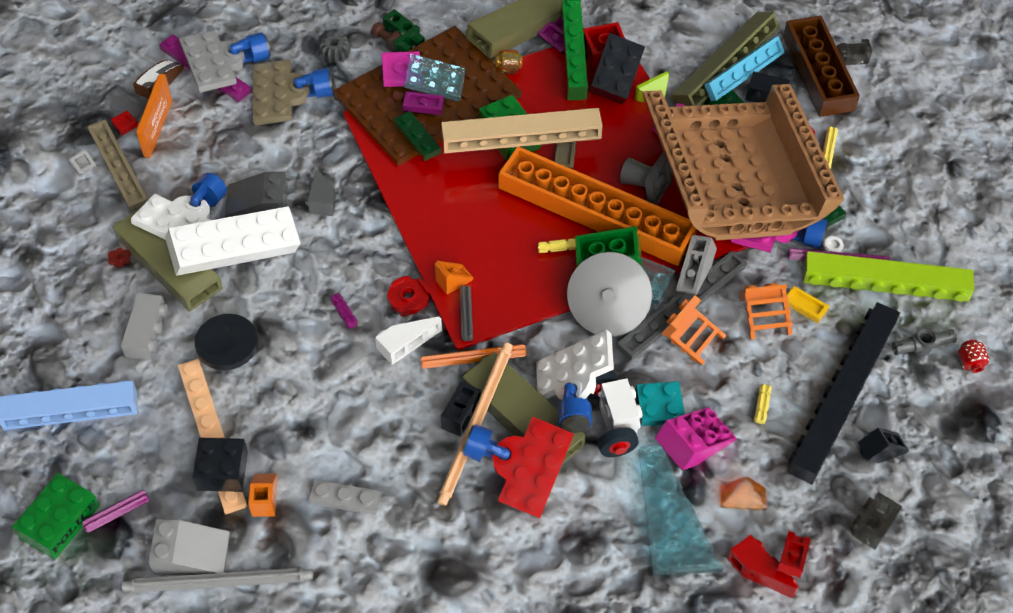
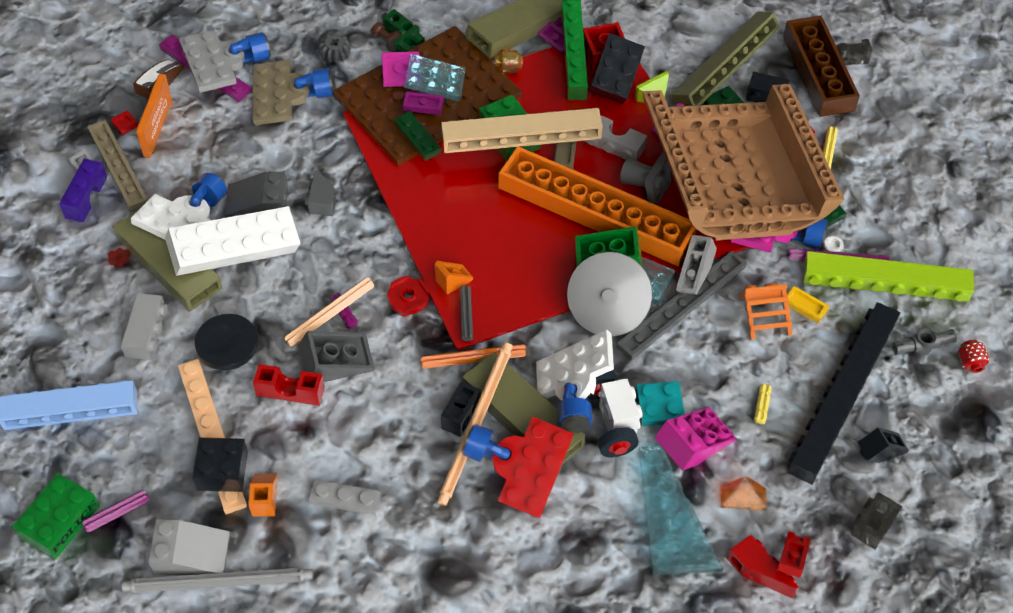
white slope [375,316,442,365] -> none
light yellow axle [538,238,576,253] -> none
orange plate [661,295,726,366] -> none
medium azure plate [704,36,785,101] -> none
none -> dark purple arch [59,158,107,222]
none -> red arch [253,364,325,406]
none -> light nougat axle [284,277,374,347]
none -> dark grey slope [298,331,375,382]
none -> light grey arch [584,115,648,161]

